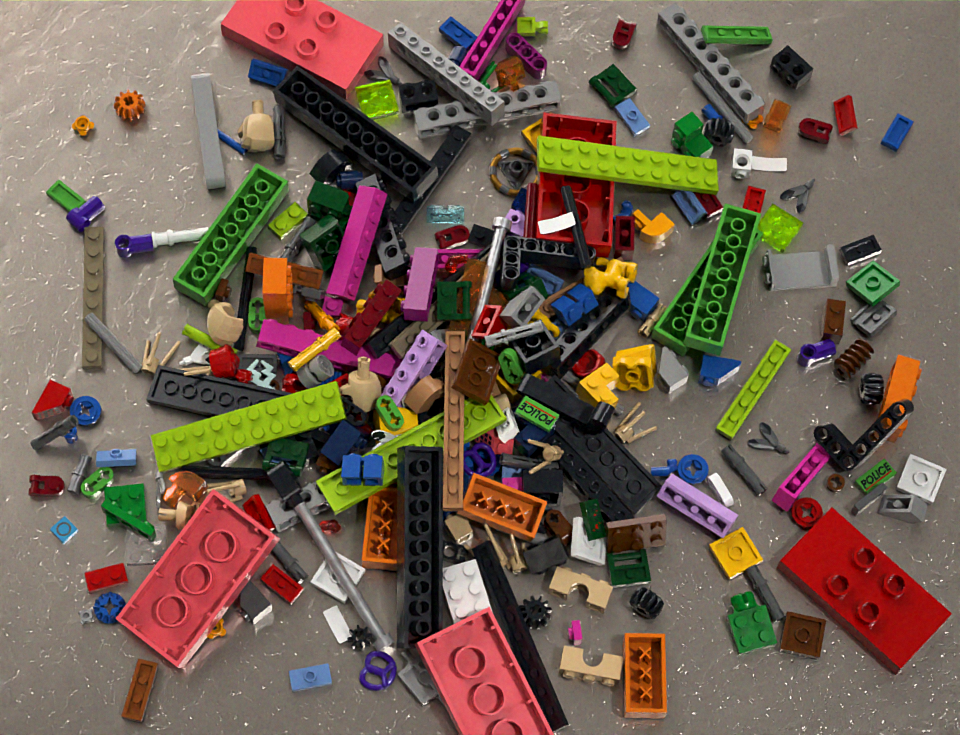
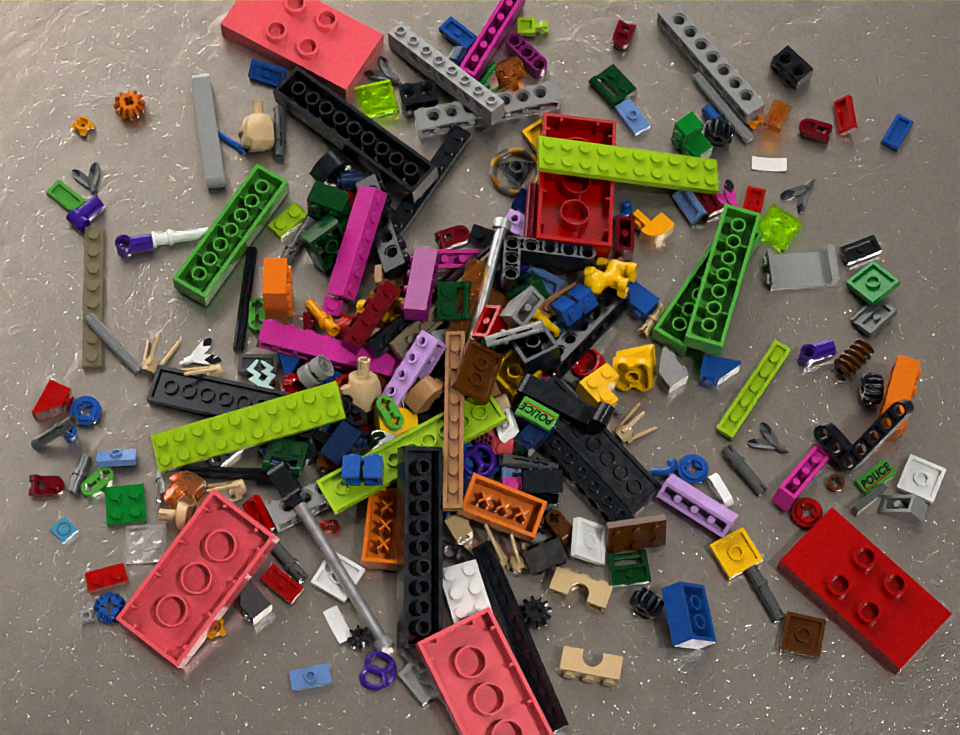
green plate [101,500,157,542] -> none
dark orange plate [121,658,159,723] -> none
lime pin [182,323,238,354] -> none
tan piece [207,299,244,346] -> none
red hair [209,344,240,378] -> none
reddish brown plate [215,278,232,303] -> none
red plate [234,369,253,384] -> none
dark orange plate [245,252,324,289] -> none
yellow pin [288,327,341,372] -> none
dark grey plate [293,284,327,302] -> none
clear light blue hinge [427,204,464,223] -> none
clear red arm [445,254,468,273] -> none
bright green beam [498,348,524,384] -> none
tan plant [528,439,564,474] -> none
white sticker [538,212,575,234] -> none
black axle [561,185,592,269] -> none
dark pink plate [568,620,583,646] -> none
dark green tile [579,499,607,541] -> none
orange brick [623,633,667,719] -> none
bright green tile [701,25,773,44] -> none
green plate [727,591,777,655] -> none
white brick [730,148,752,179] -> none
reddish brown brick [820,298,846,344] -> none
none -> dark grey piece [71,162,100,197]
none -> blue brick [661,581,717,649]
none -> dark pink piece [716,179,739,207]

